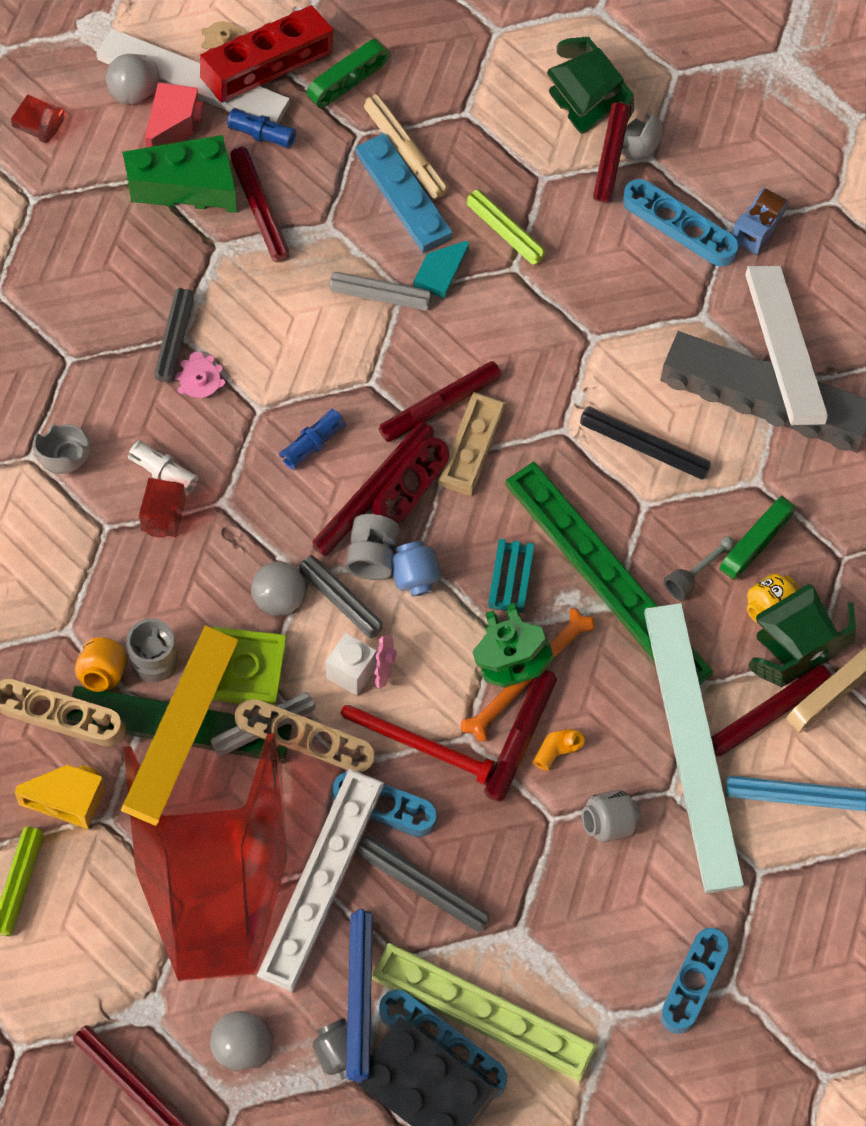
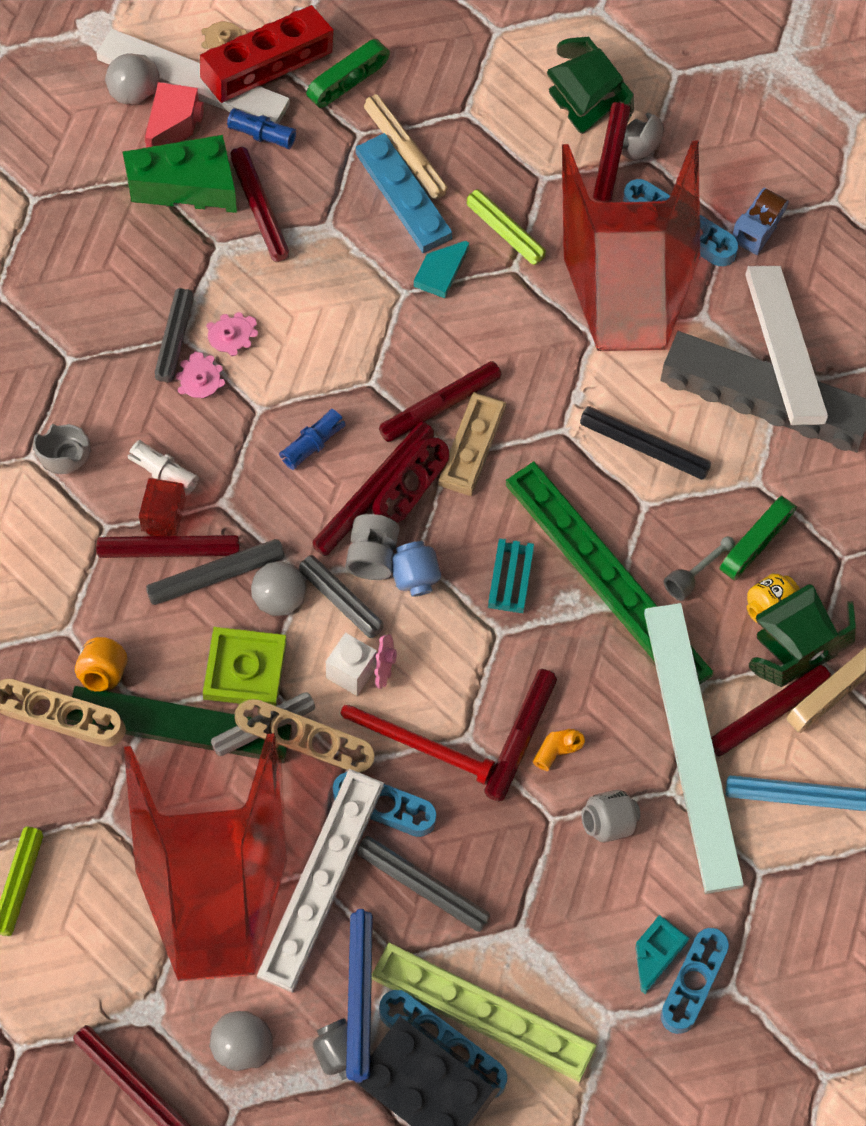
clear red tile [11,94,65,144] -> none
yellow slope [14,764,106,829] -> none
yellow tile [121,625,238,826] -> none
light grey wheel [126,619,178,682] -> none
light grey axle [330,272,431,310] -> none
orange piece [461,608,595,742] -> none
green hinge [472,603,555,688] -> none
none -> dark red axle [96,535,240,558]
none -> dark grey axle [146,539,284,605]
none -> bright pink piece [206,312,258,356]
none -> clear red windscreen [562,140,700,351]
none -> teal tile [635,915,690,994]

